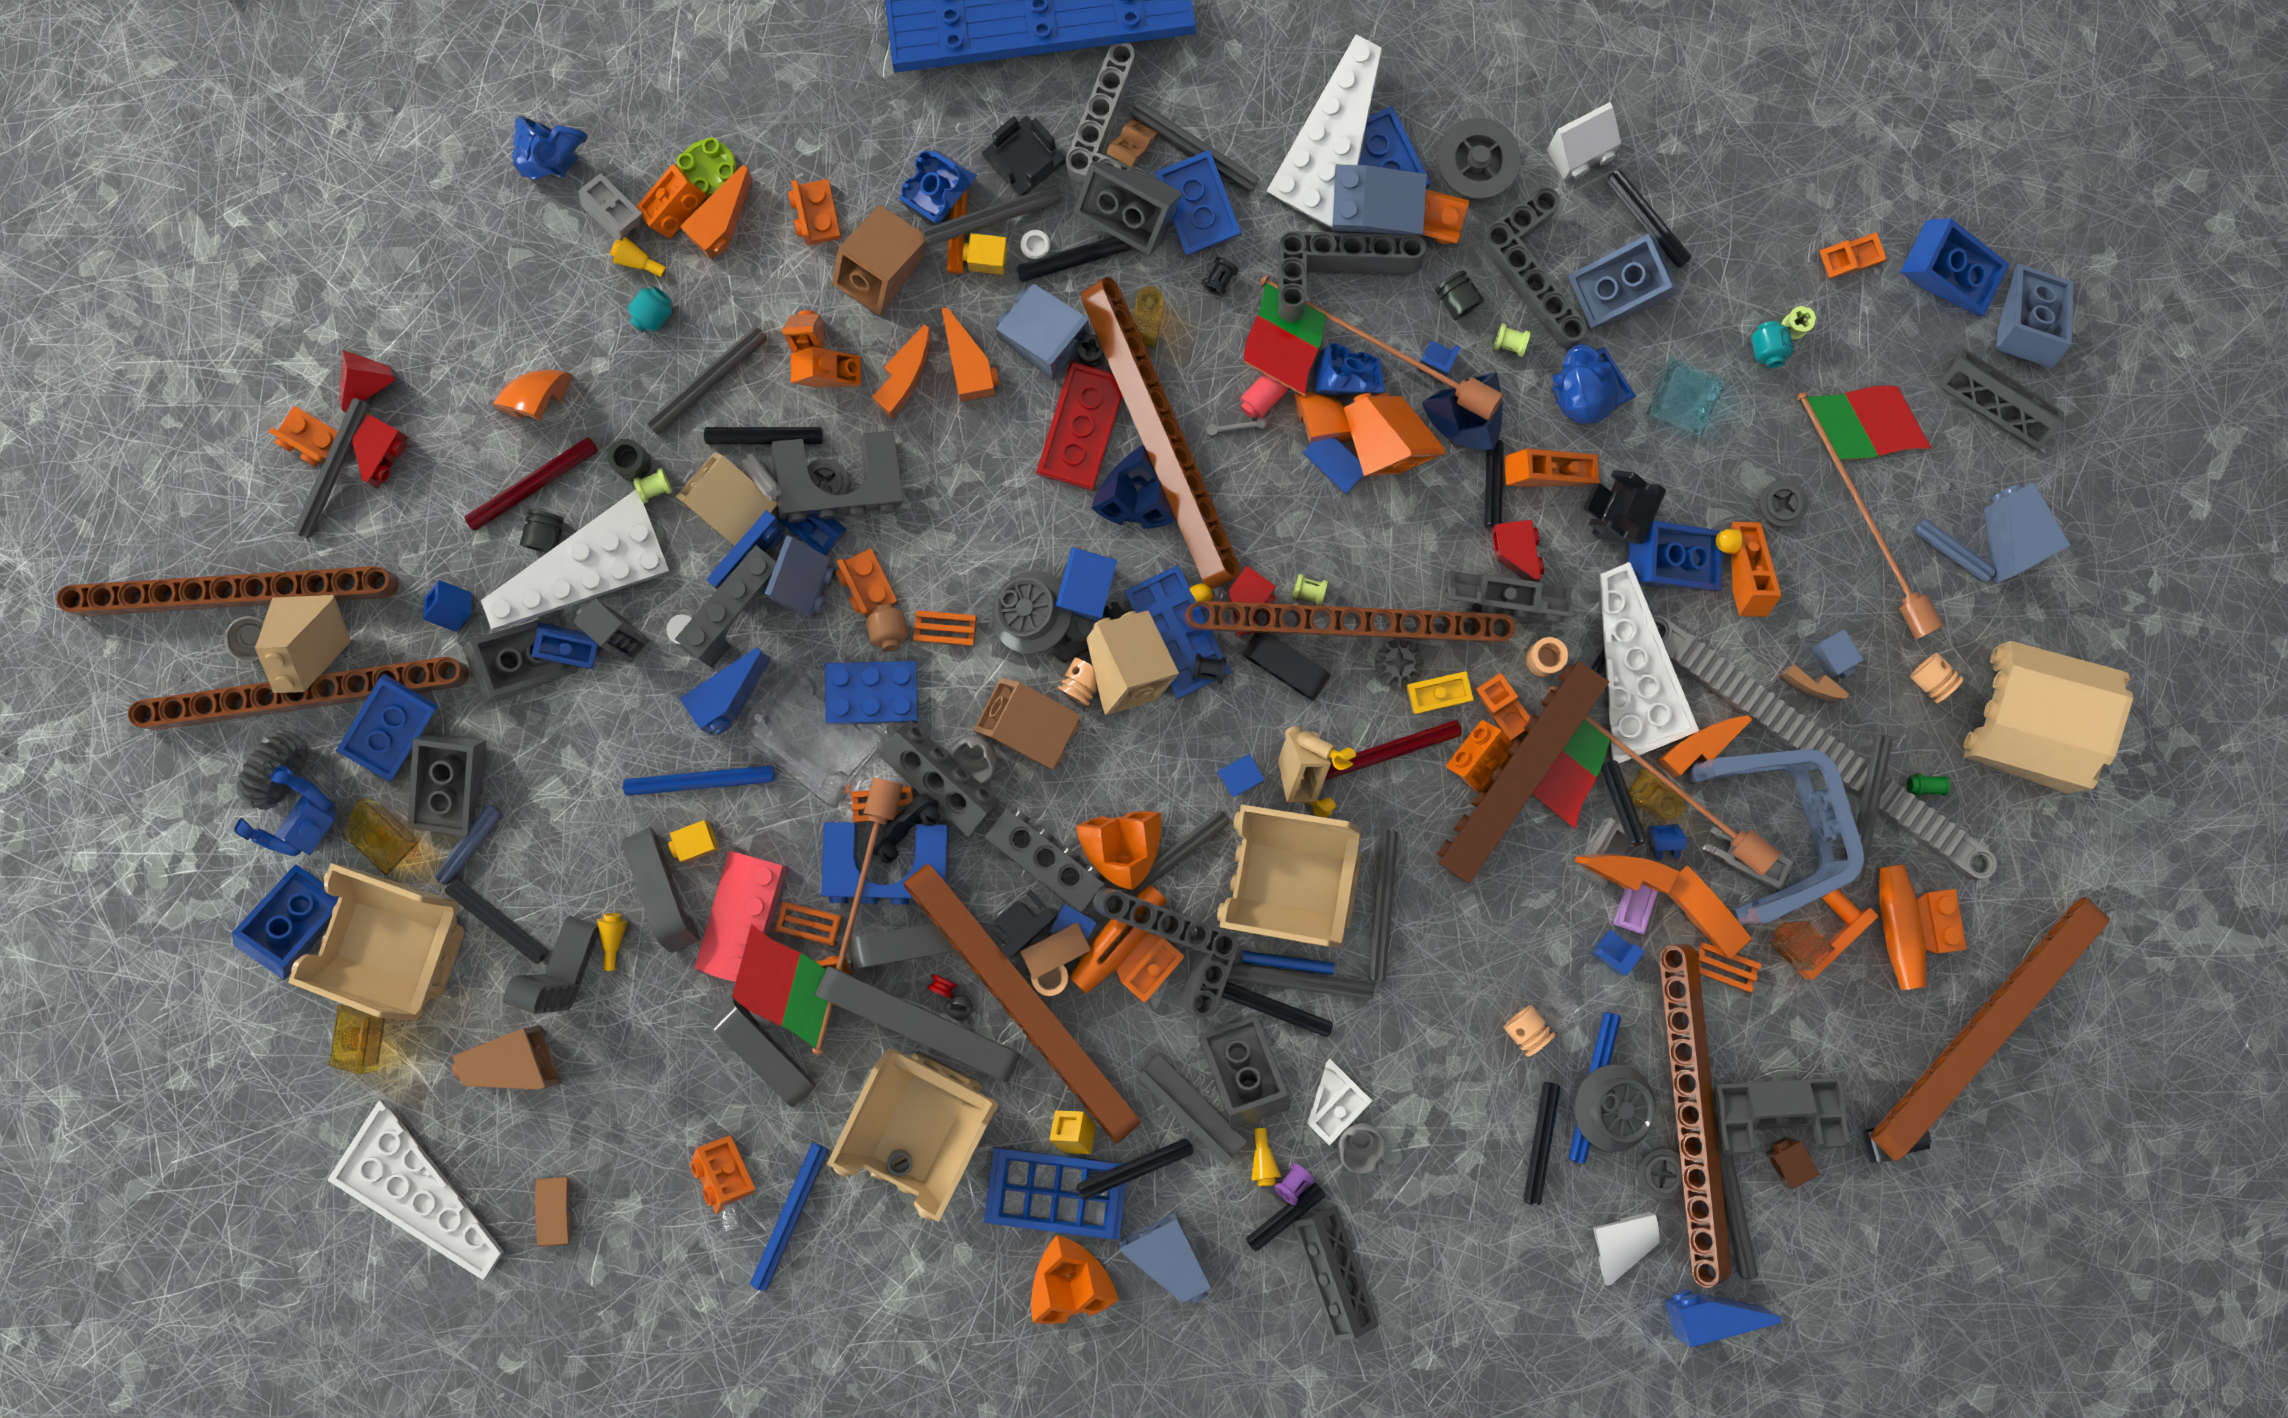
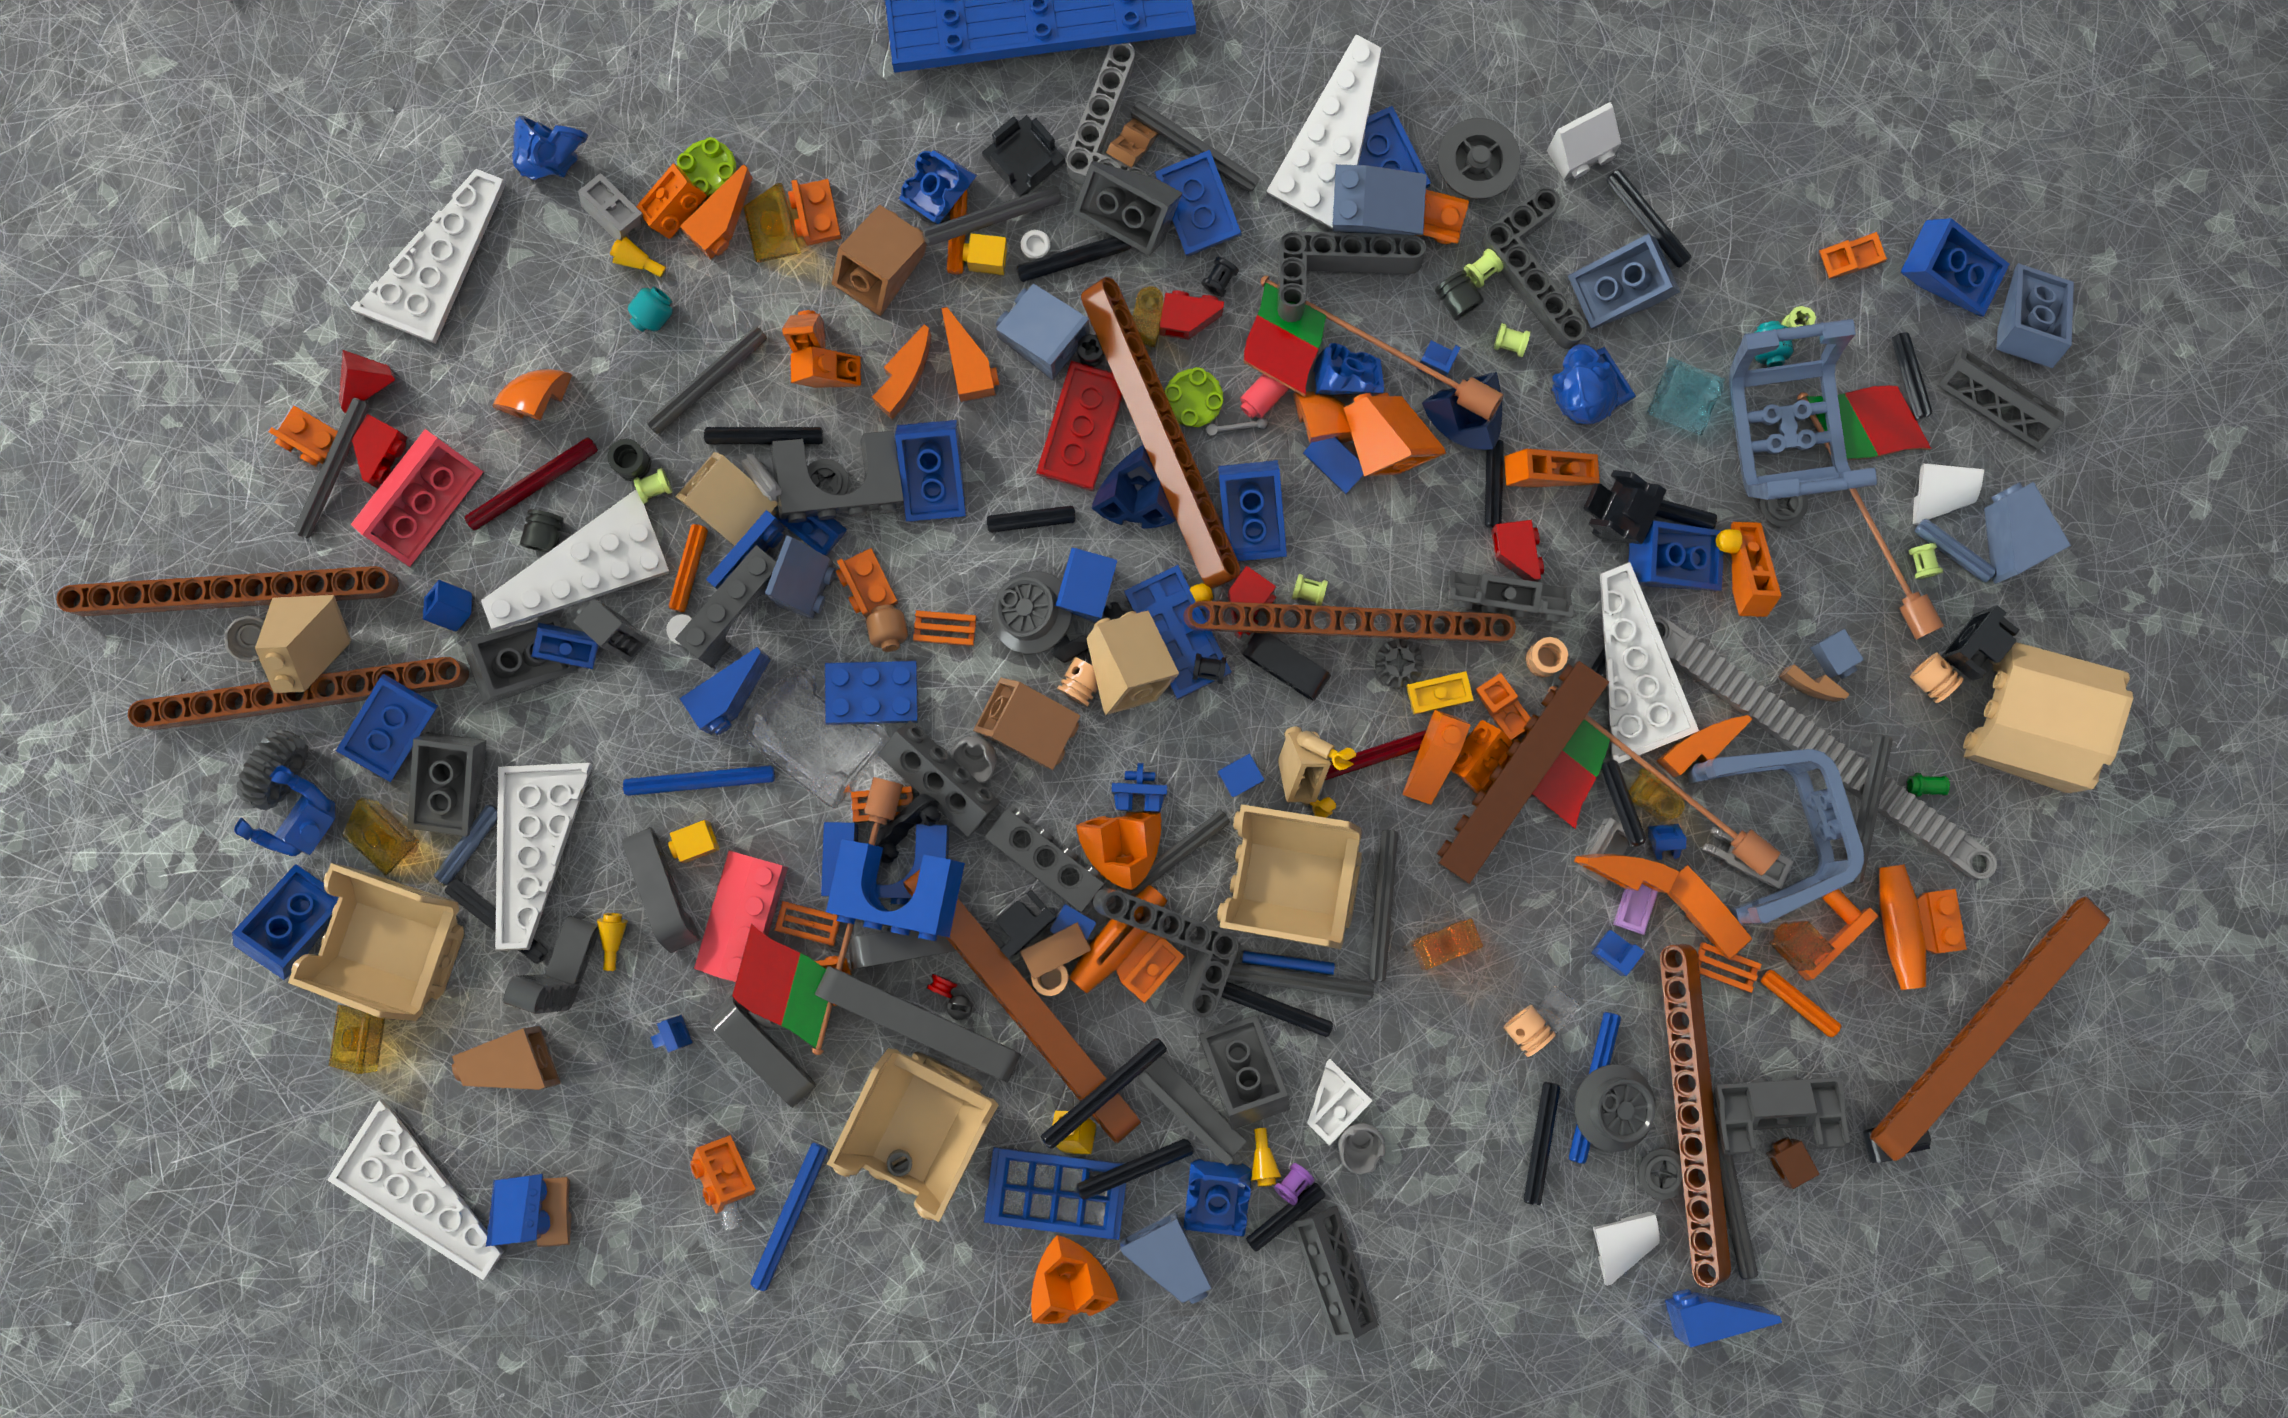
none -> white wing [350,169,506,344]
none -> coral slope [350,429,483,567]
none -> blue slope [486,1174,550,1247]
none -> white wing [495,763,593,951]
none -> blue tile [650,1015,693,1053]
none -> orange axle [669,524,708,612]
none -> clear yellow slope [743,183,801,263]
none -> blue arch [826,839,965,941]
none -> blue slope [895,420,966,522]
none -> black axle [987,506,1076,533]
none -> black axle [1041,1038,1167,1149]
none -> blue hips [1112,763,1167,812]
none -> red slope [1159,290,1224,340]
none -> lime dish [1164,367,1223,427]
none -> blue slope [1183,1159,1252,1237]
none -> blue slope [1218,460,1287,561]
none -> orange slope [1402,709,1471,805]
none -> clear orange brick [1410,918,1484,970]
none -> yellowish green bush [1464,249,1504,288]
none -> black axle [1655,500,1717,529]
none -> sand blue windscreen [1729,319,1877,500]
none -> orange axle [1761,970,1842,1037]
none -> black axle [1892,332,1933,419]
none -> yellowish green bush [1908,543,1943,579]
none -> white slope [1912,463,1984,525]
none -> black panel [1942,605,2020,681]

